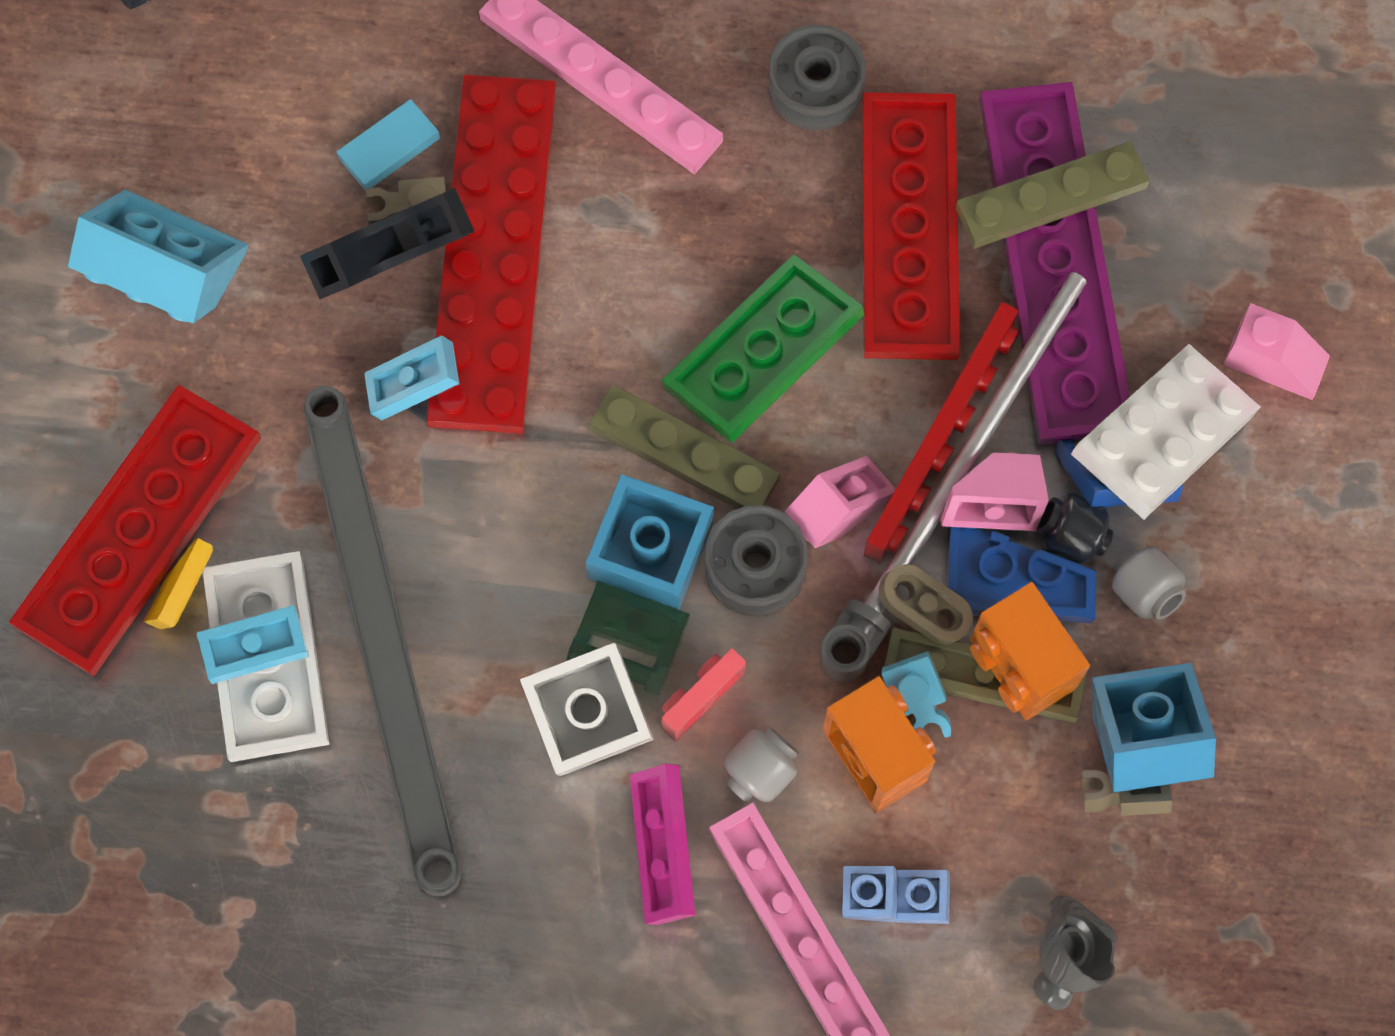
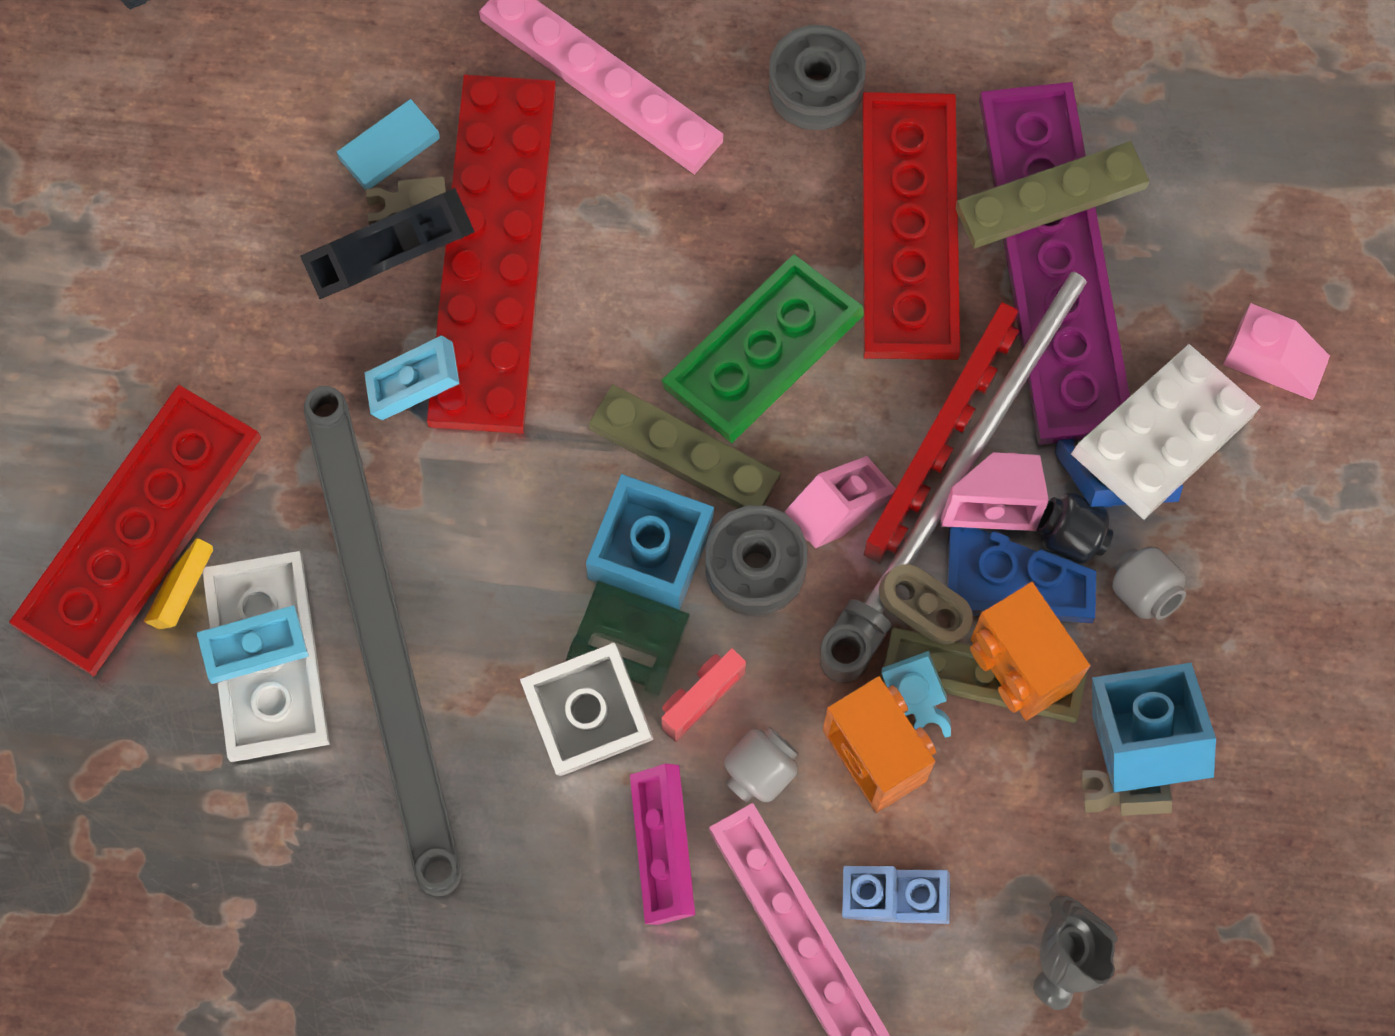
medium azure slope [68,189,249,324] -> none

